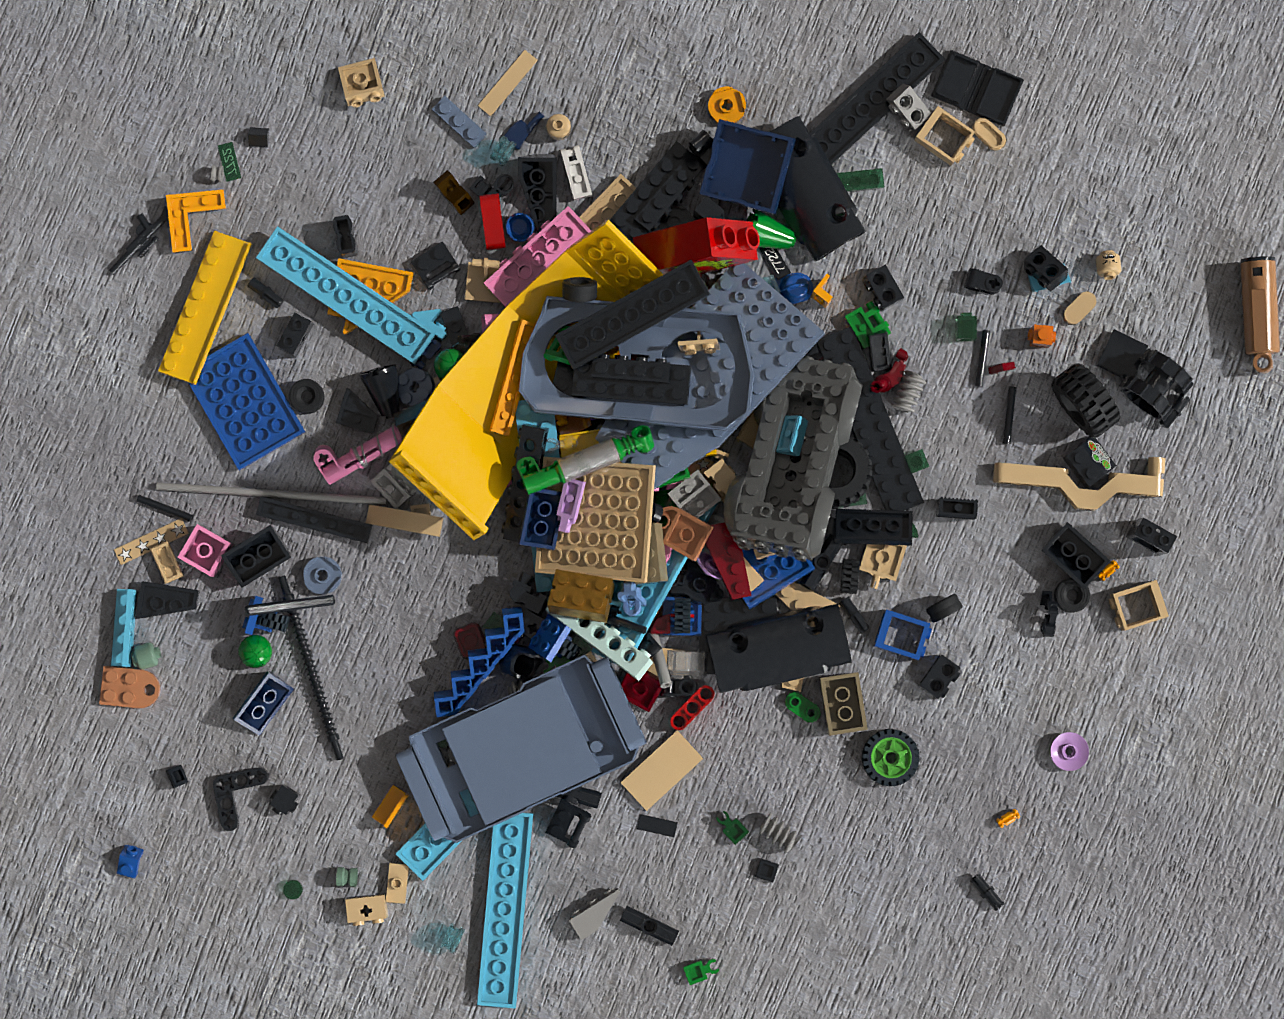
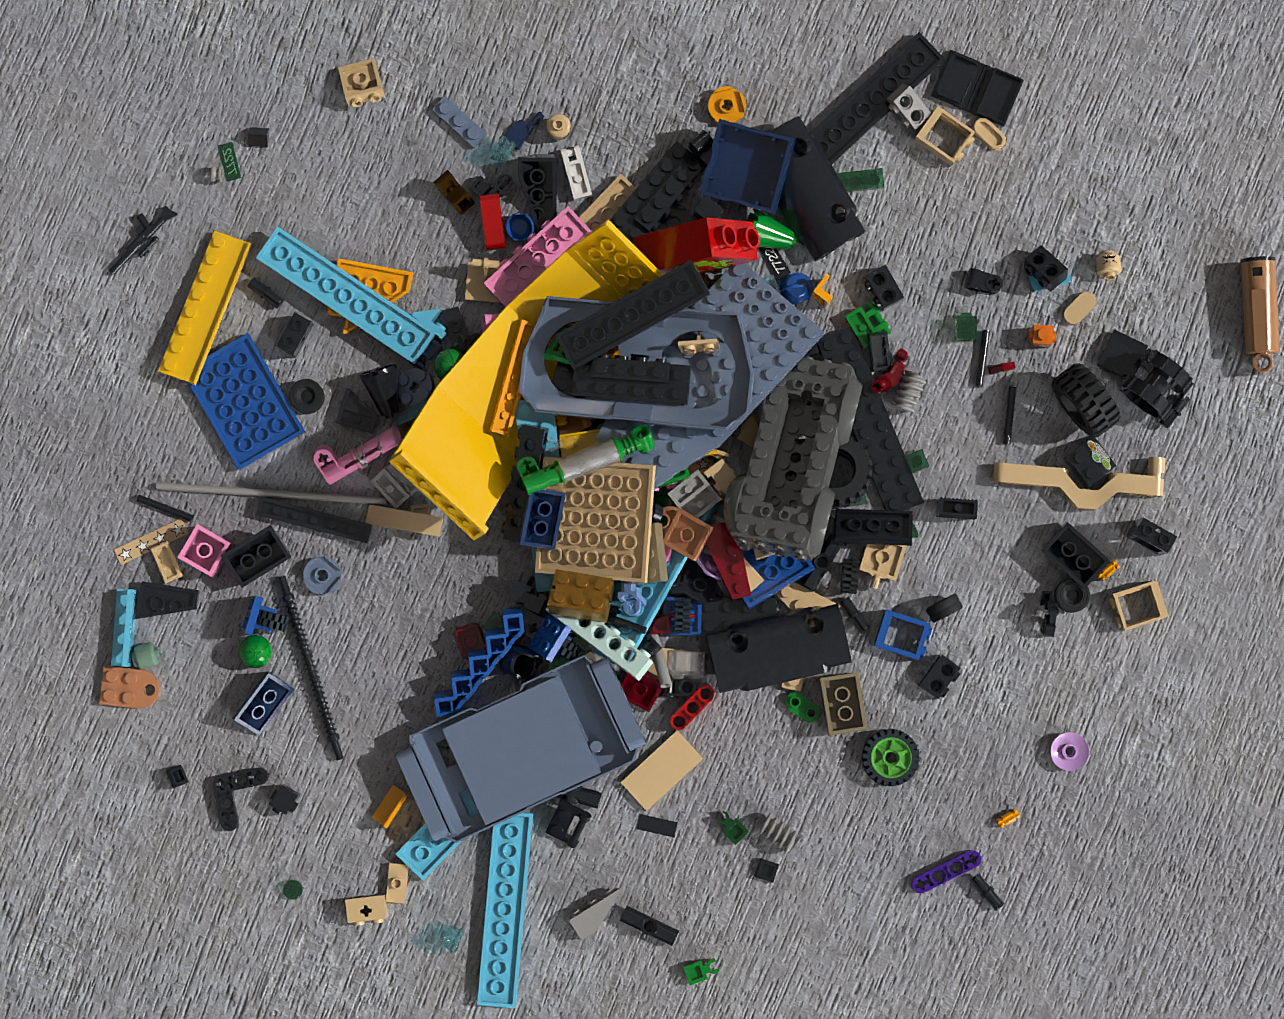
blue bracket [117,845,144,879] -> none
light orange plate [166,189,226,253] -> none
black axle [244,595,335,616] -> none
black brick [333,215,358,258] -> none
sand green wheel [336,867,358,887] -> none
black plate [411,241,461,291] -> none
tan sticker [478,50,538,116] -> none
lavender hinge [556,479,586,533] -> none
black tyre [562,277,597,302] -> none
medium azure slope [776,415,808,456] -> none
none -> dark purple beam [911,850,981,893]

